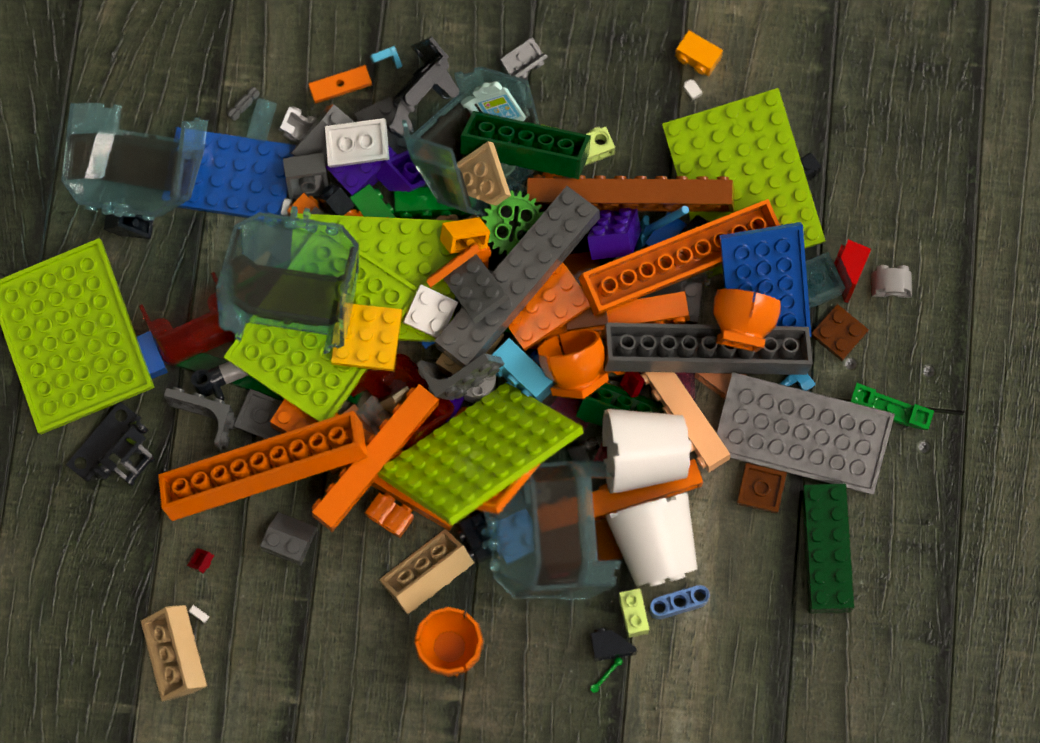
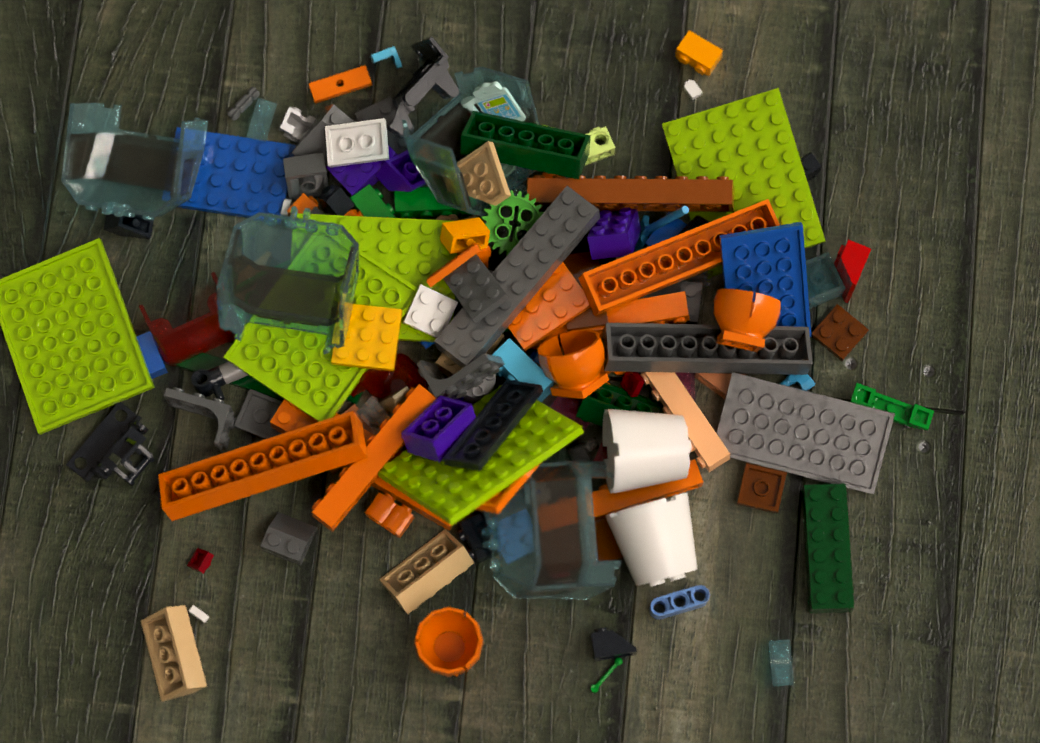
bracket [498,37,547,80] -> none
yellowish green brick [618,588,649,638] -> none
light grey cylinder [871,265,912,298] -> none
none -> dark purple brick [401,396,476,462]
none -> black plate [443,380,543,471]
none -> clear light blue slope [769,639,794,686]

